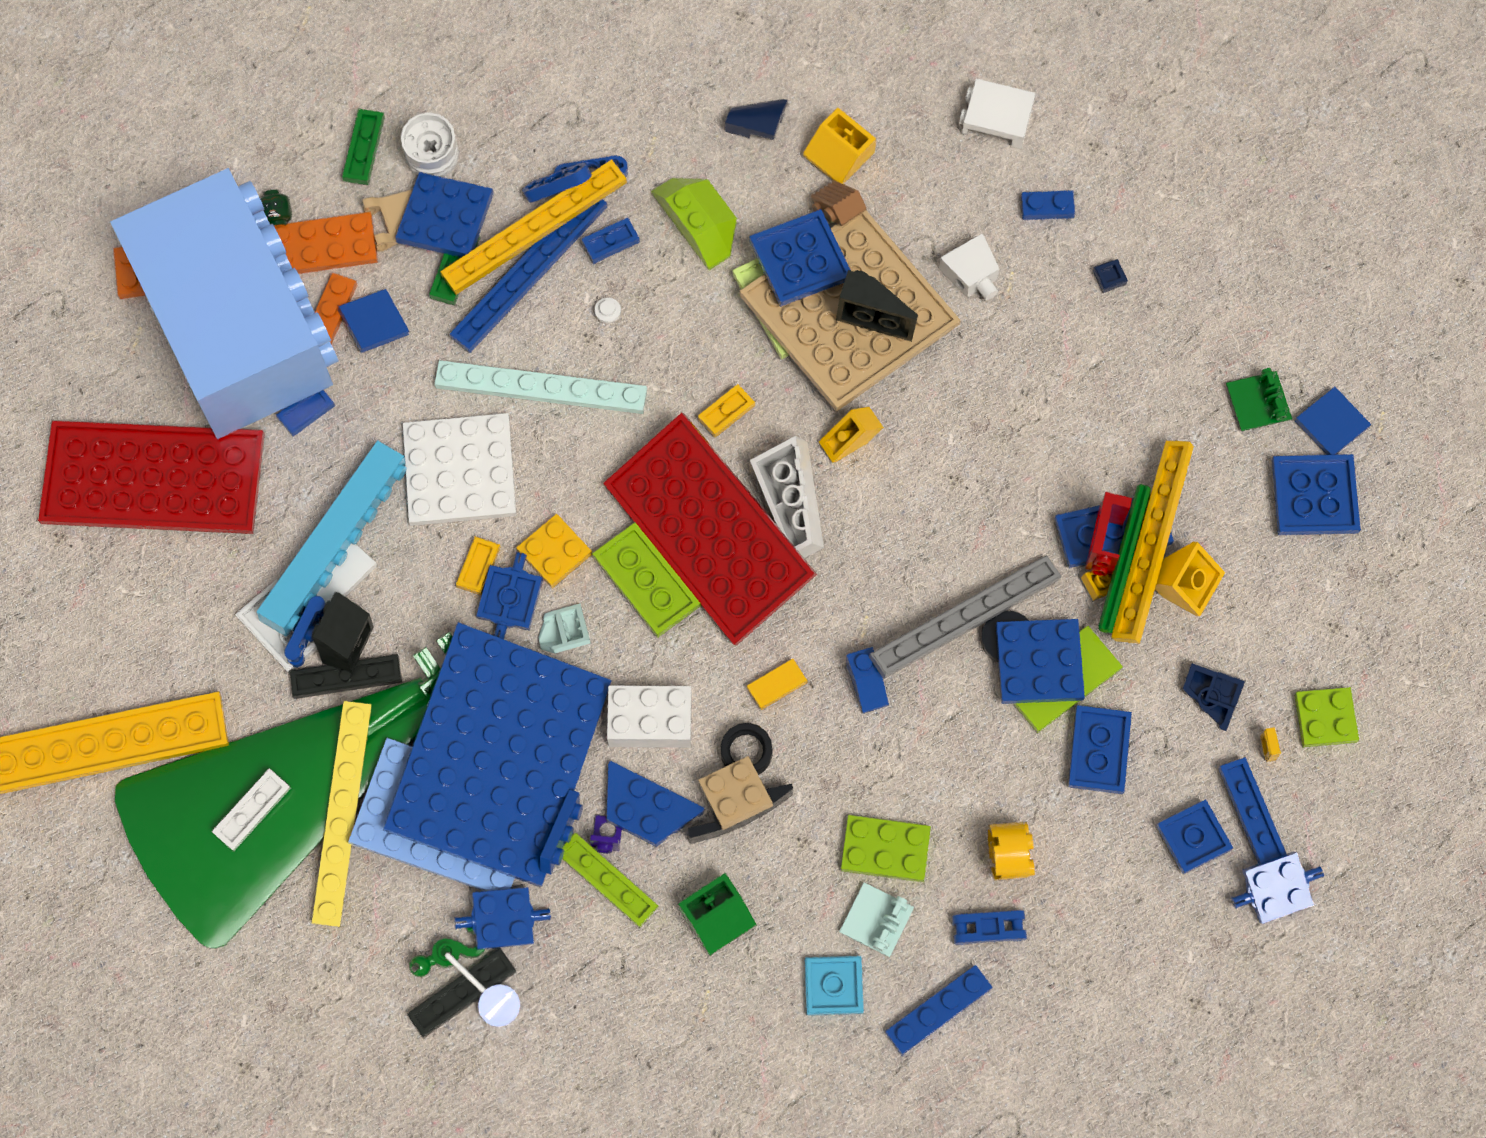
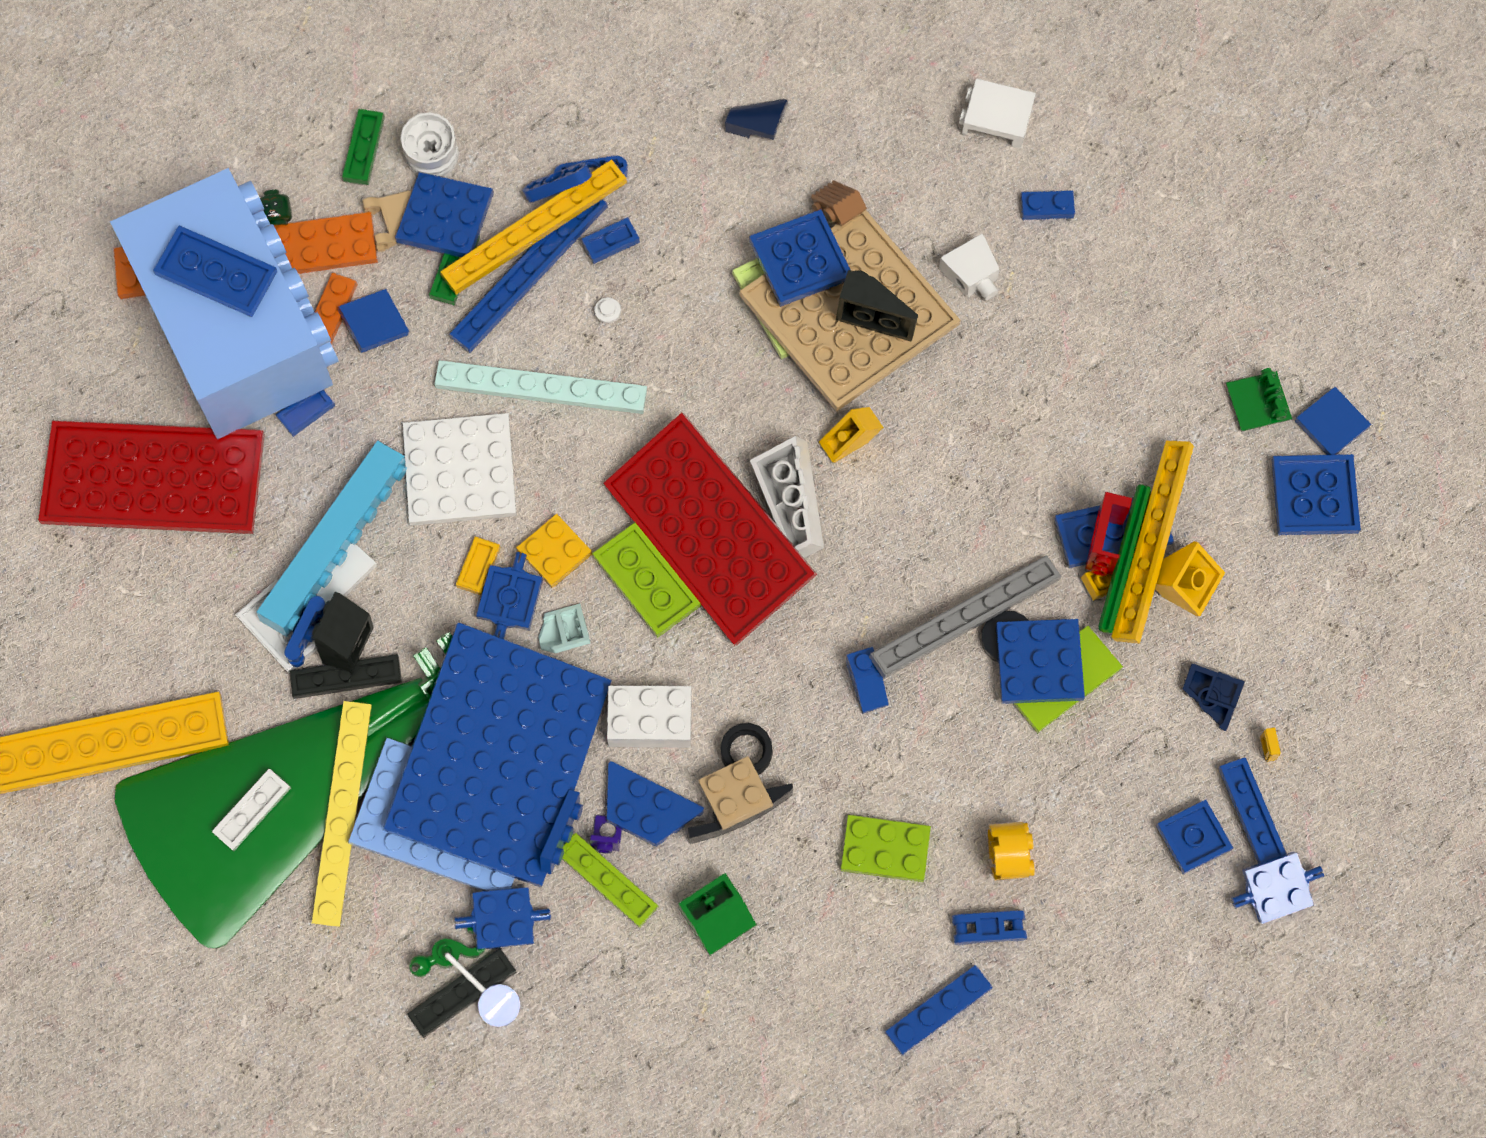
lime wedge [651,178,737,270] -> none
yellow plate [698,384,755,438] -> none
yellow tile [747,659,807,710] -> none
yellow slope [803,107,876,184] -> none
medium azure tile [805,956,864,1016] -> none
light aqua hinge [839,882,914,957] -> none
blue plate [1068,705,1132,794] -> none
dark blue tile [1093,259,1128,293] -> none
lime plate [1294,687,1359,748] -> none
none -> blue plate [153,225,277,317]

